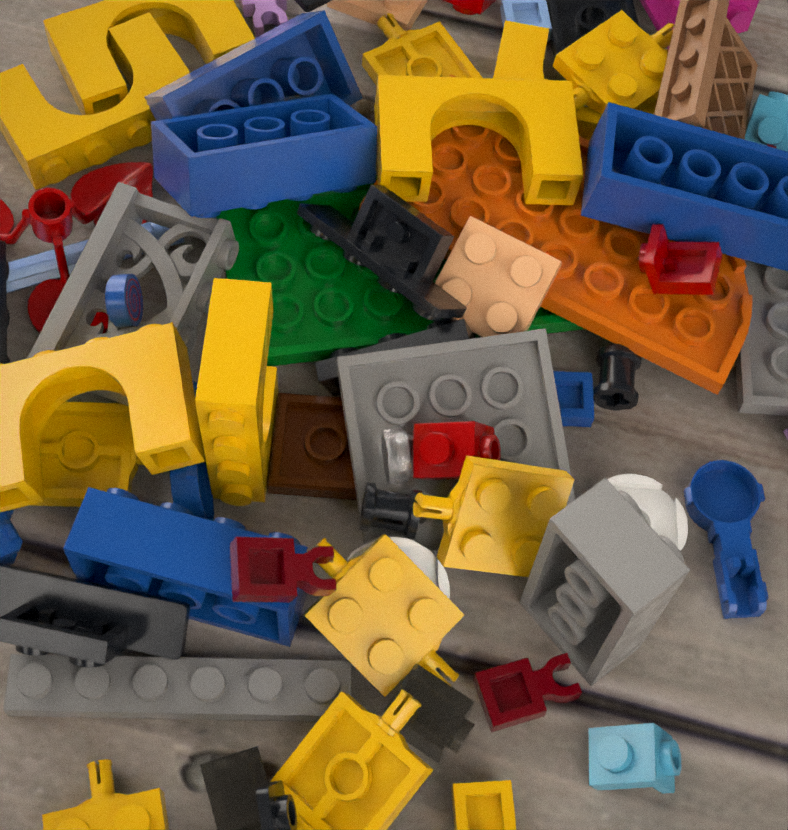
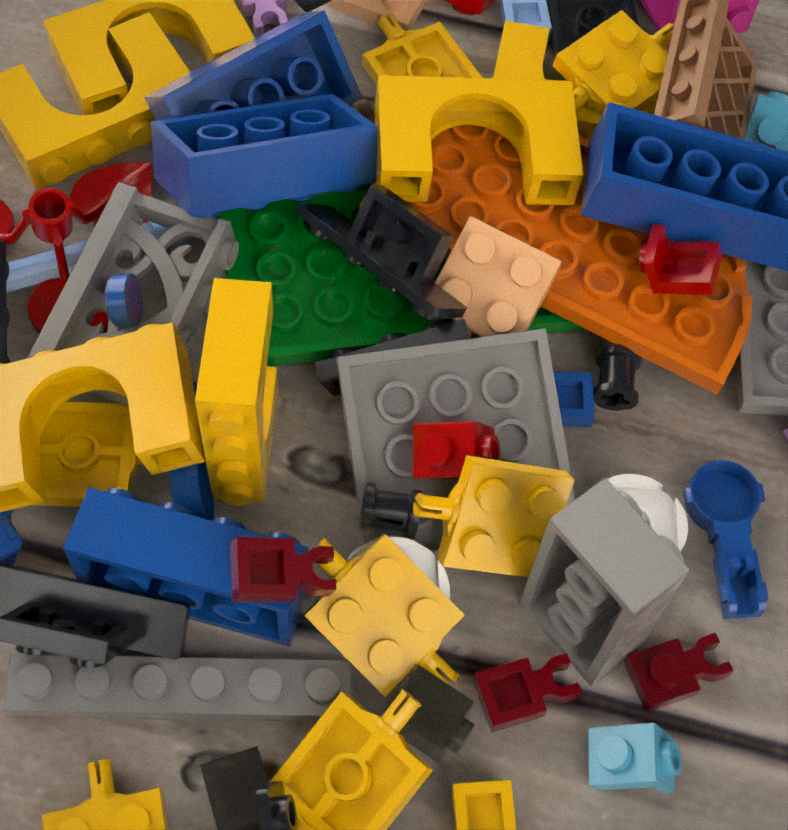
reddish brown tile [268,393,357,500] -> none
clear tile [381,428,411,485] -> none
none -> dark red plate [623,632,733,713]

